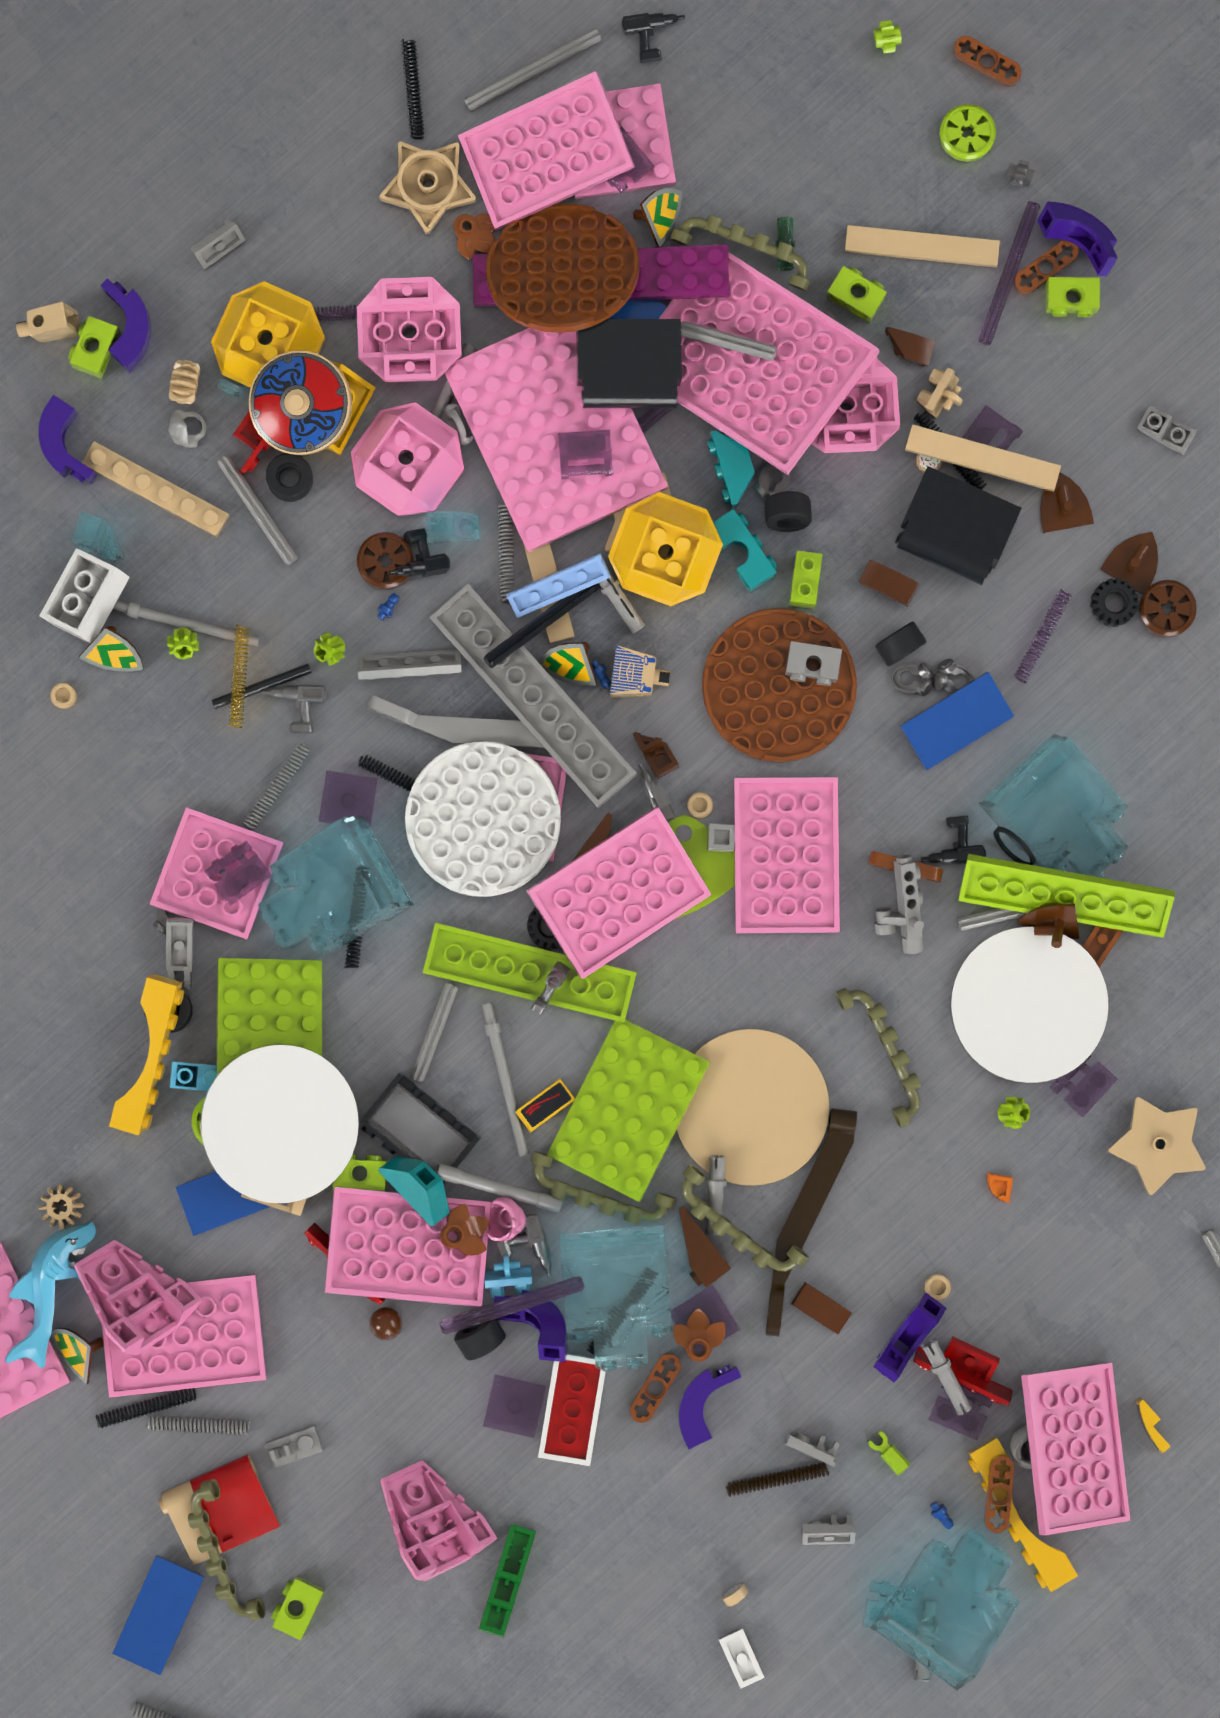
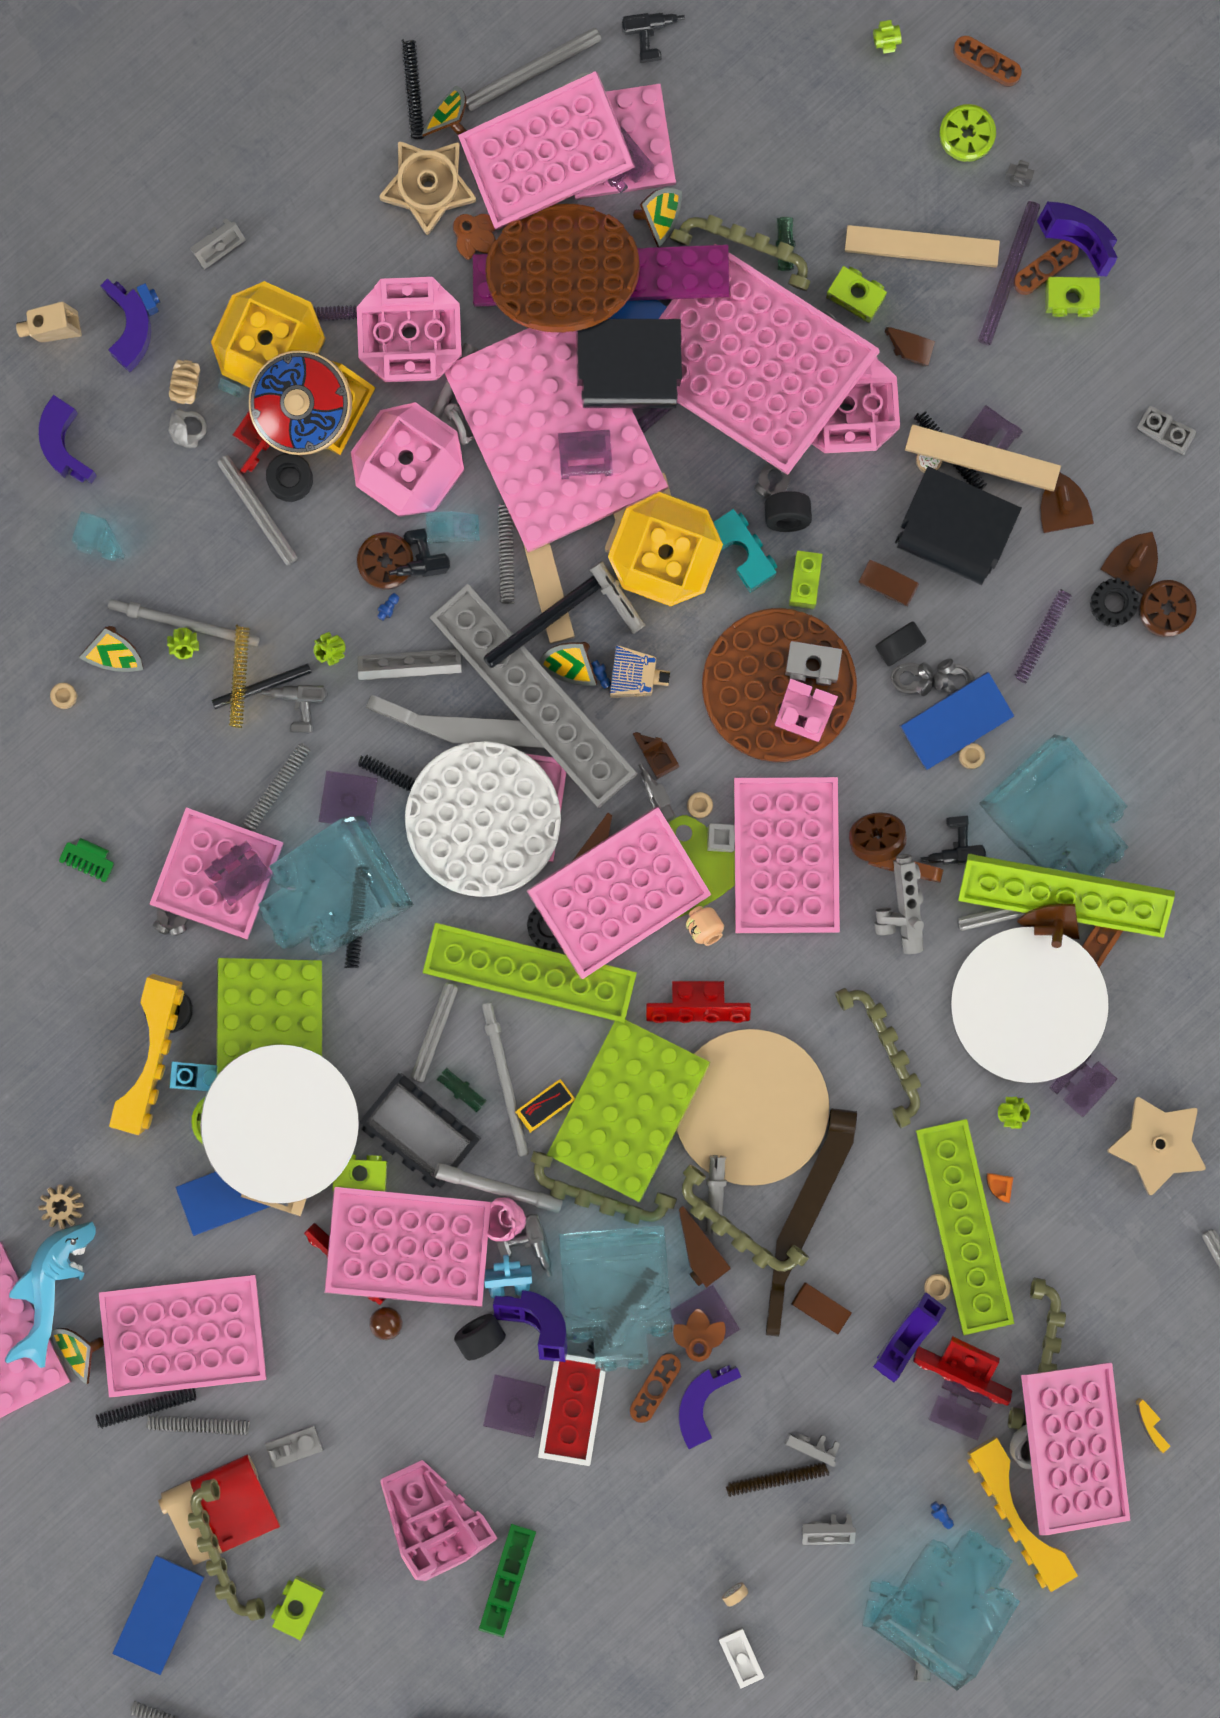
white brick [39,548,130,643] -> none
lime brick [68,316,121,379] -> none
bright pink wedge [74,1240,202,1355] -> none
tan plate [82,441,230,537] -> none
light grey hinge [166,918,194,990] -> none
teal slope [378,1156,450,1227] -> none
dark orange plate [440,1204,489,1256] -> none
clear purple axle [440,1276,585,1334] -> none
light blue tile [506,552,611,618] -> none
flat silver piece [531,961,571,1015] -> none
light grey axle [681,321,777,361] -> none
teal slope [707,430,755,509] -> none
lime bar [867,1430,911,1476] -> none
tan hips [917,368,963,419] -> none
light grey pin [922,1339,972,1415] -> none
dark orange beam [984,1455,1015,1533] -> none
black piece [993,827,1036,865] -> none
none -> green piece [59,838,114,882]
none -> blue plate [136,283,160,316]
none -> shield [422,85,467,137]
none -> clear green pin [437,1068,487,1113]
none -> red bracket [646,981,751,1023]
none -> light nougat head [686,906,724,946]
none -> bright pink hips [775,679,838,742]
none -> reddish brown wheel [849,812,907,862]
none -> lime plate [915,1119,1015,1335]
none -> tan tile [959,743,985,769]
none -> olive bar [1008,1277,1066,1430]

